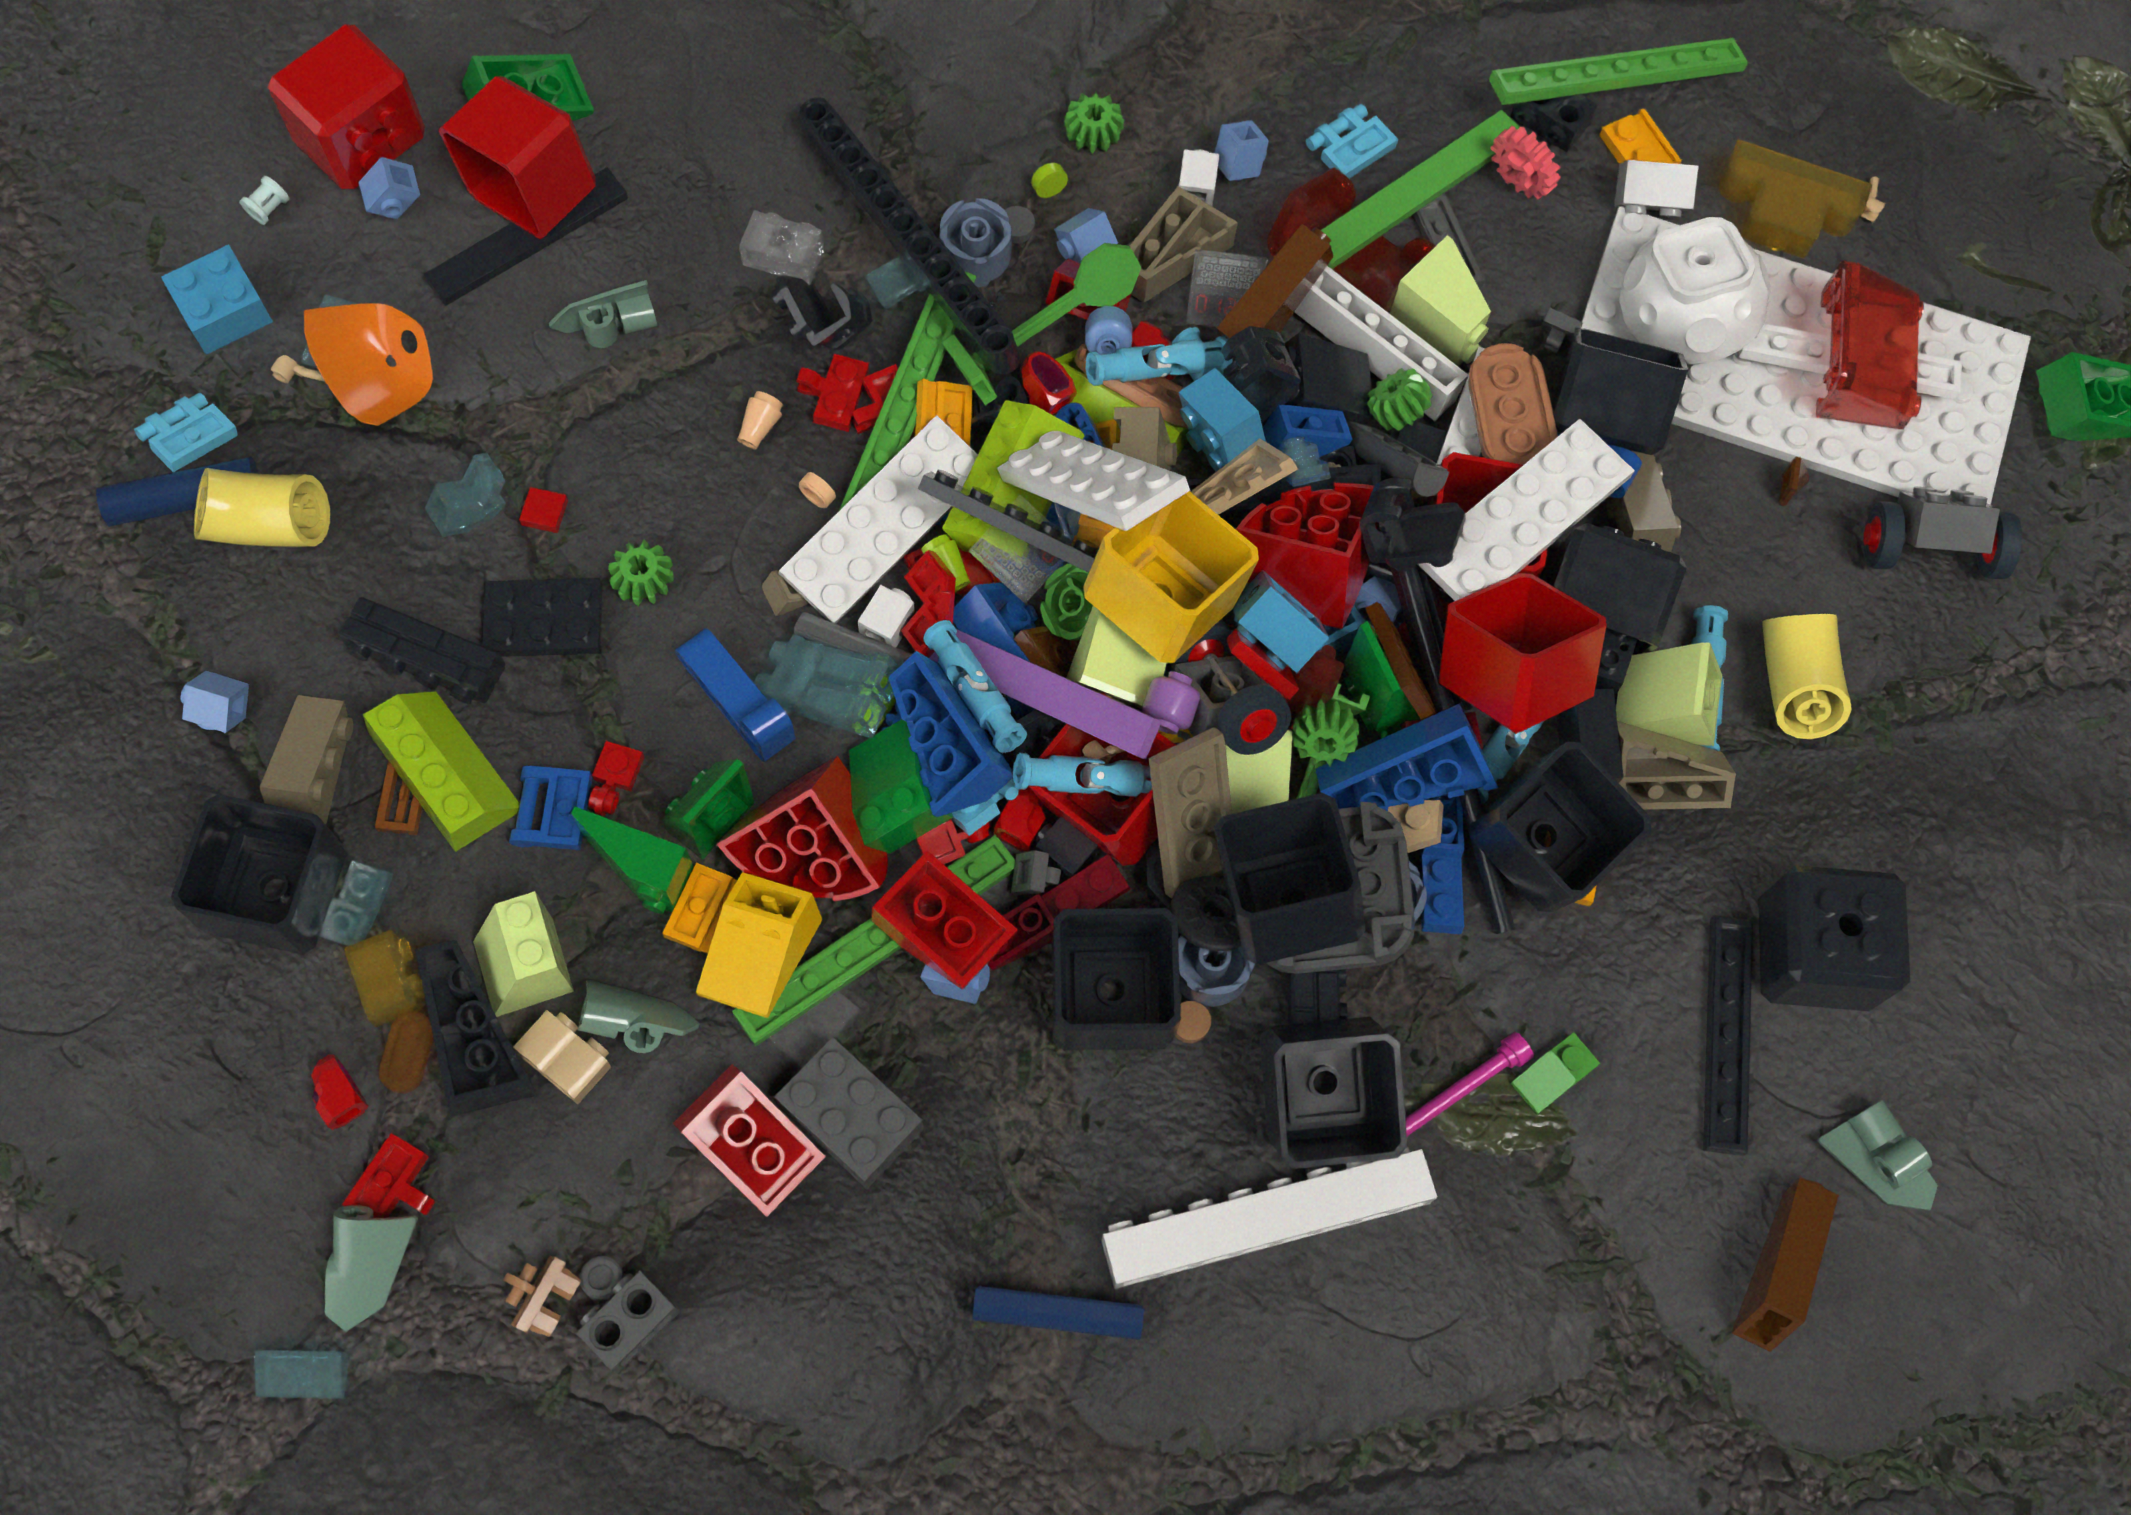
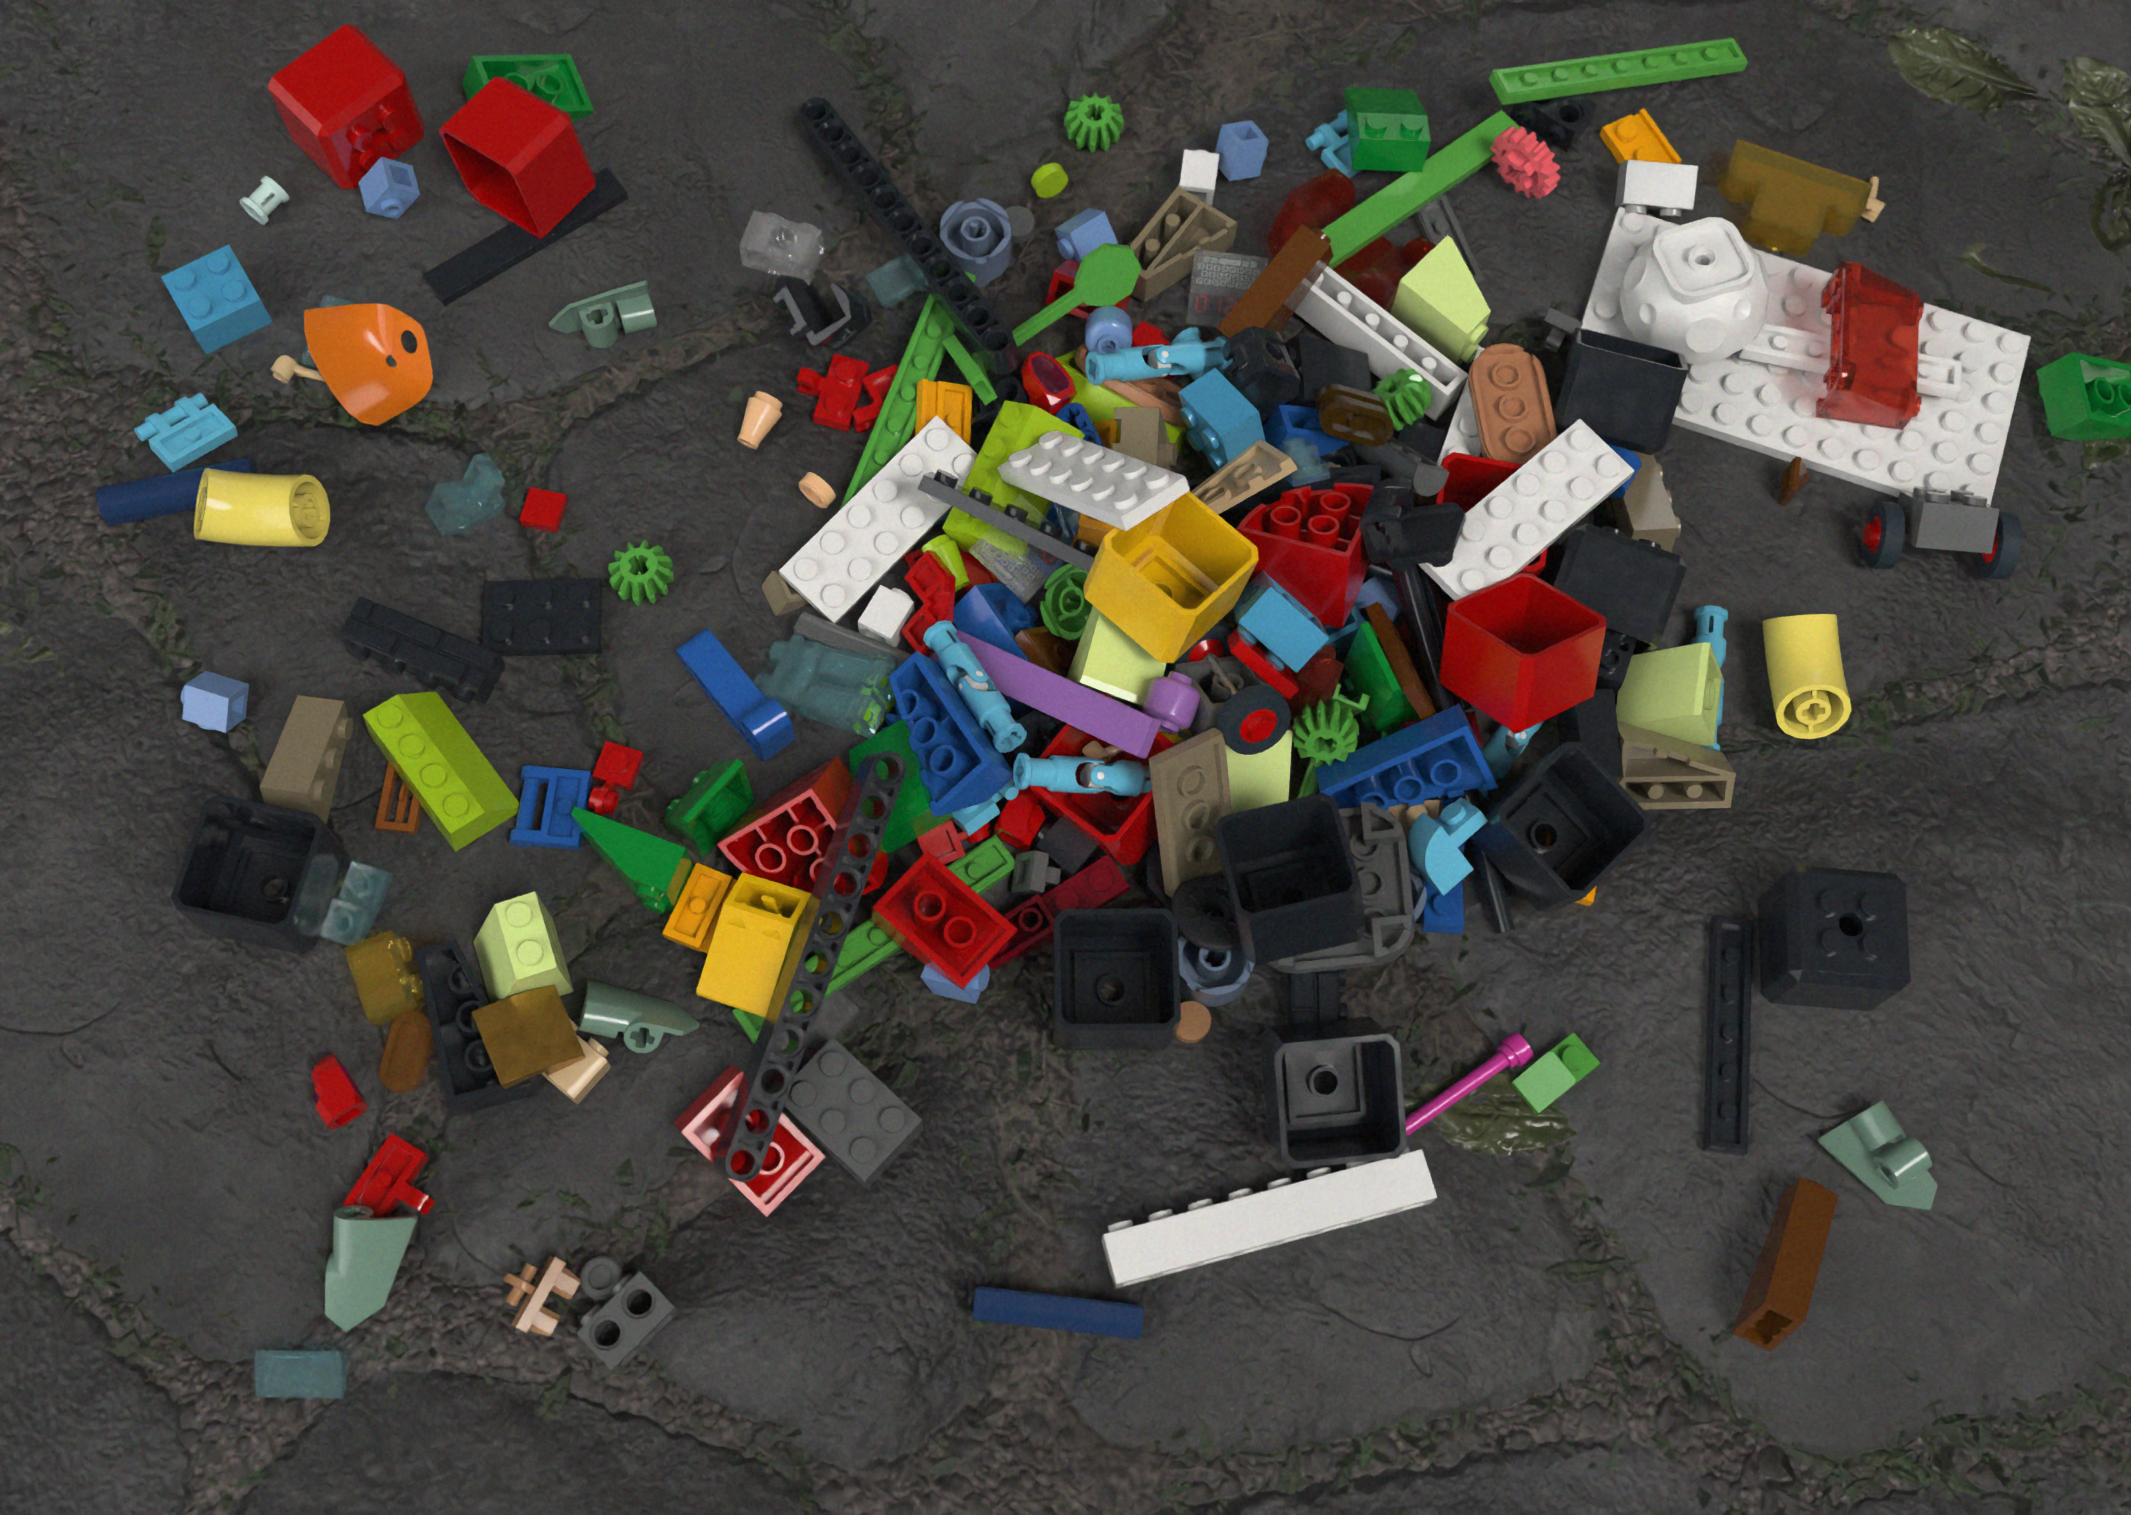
none -> pearl gold slope [472,985,586,1089]
none -> black beam [714,751,906,1182]
none -> dark brown brick [1315,384,1394,446]
none -> green slope [1344,87,1431,172]
none -> medium azure brick [1407,797,1488,896]

